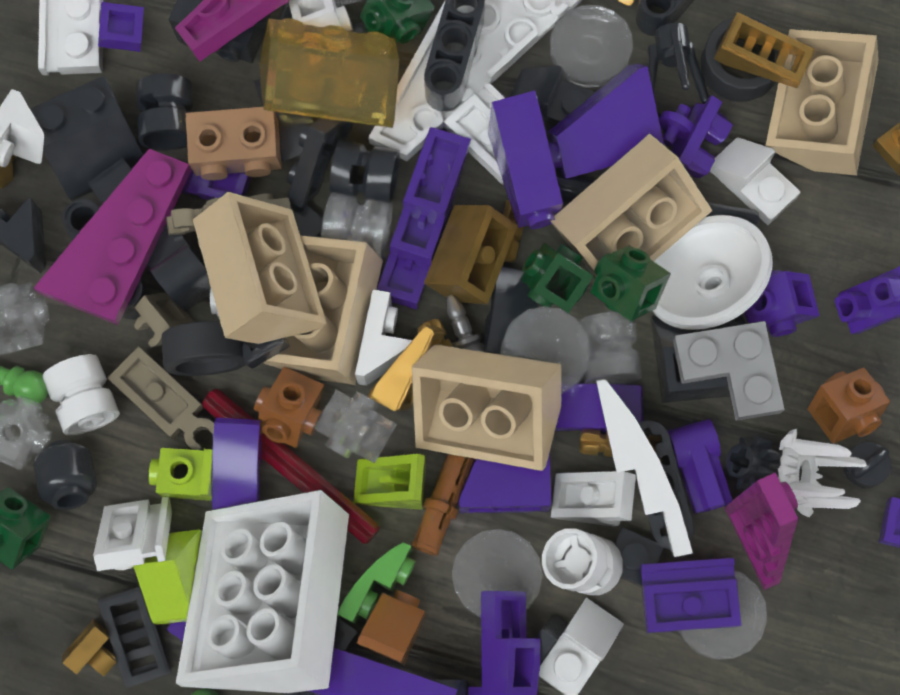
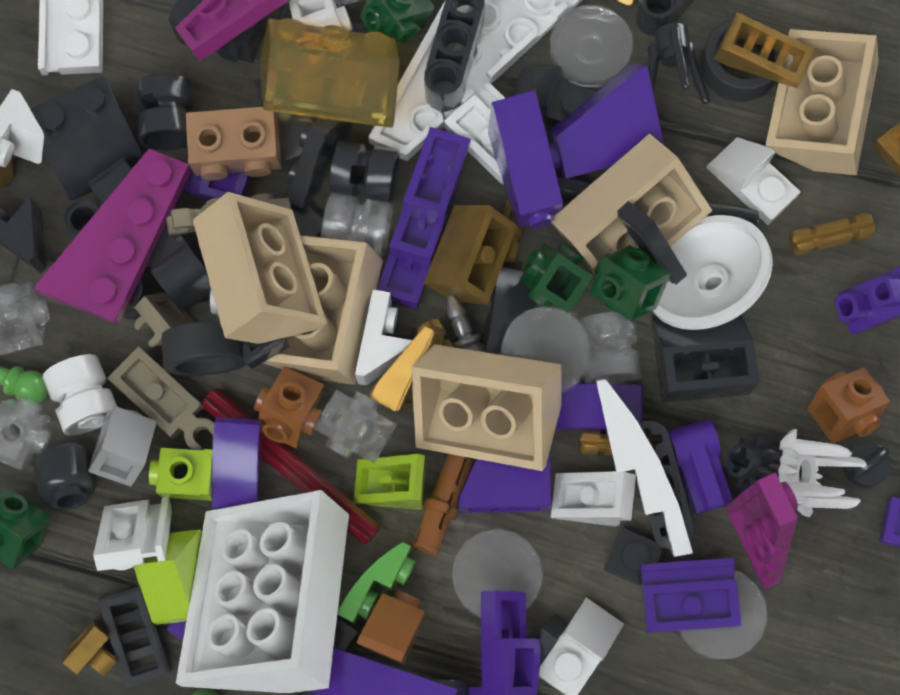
dark purple plate [98,2,144,52] -> none
white wheel [542,528,623,595] -> none
dark purple hips [659,95,733,179] -> none
light grey plate [673,321,785,421] -> none
dark purple brick [744,270,820,337] -> none
none -> light grey brick [88,406,157,486]
none -> black tile [617,201,687,285]
none -> pearl gold axle [789,213,876,255]

